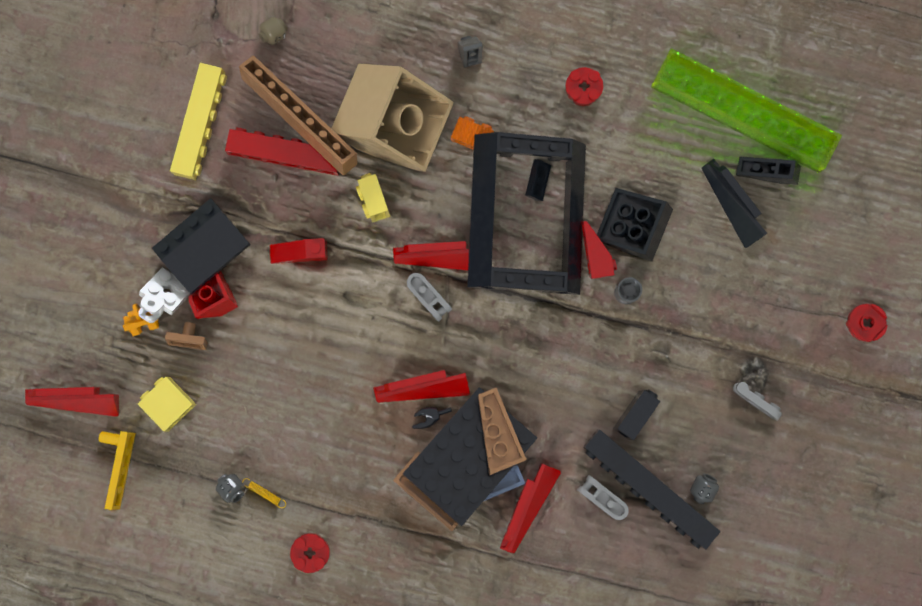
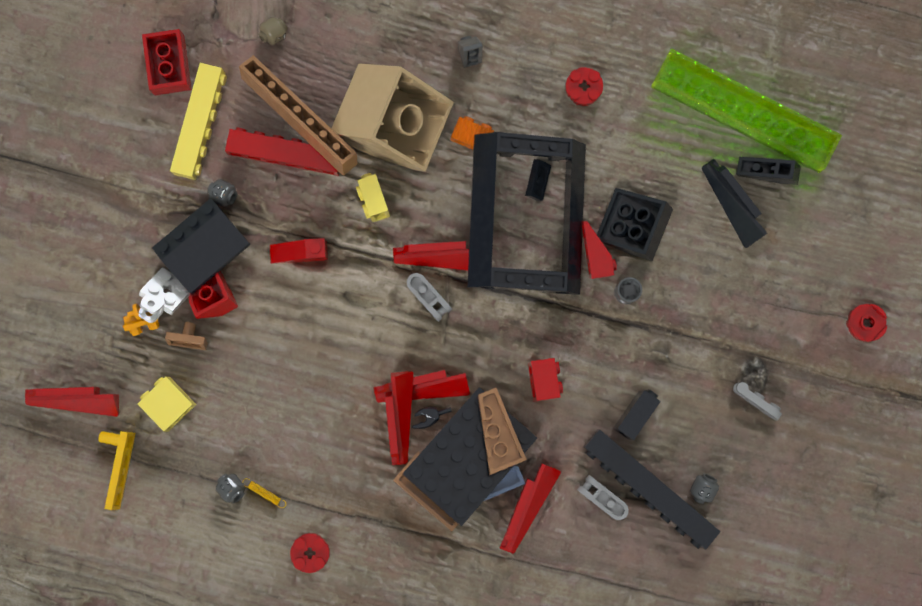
none -> red brick [142,29,192,96]
none -> dark grey head [207,179,237,207]
none -> red wedge [385,371,414,465]
none -> red brick [528,358,563,402]

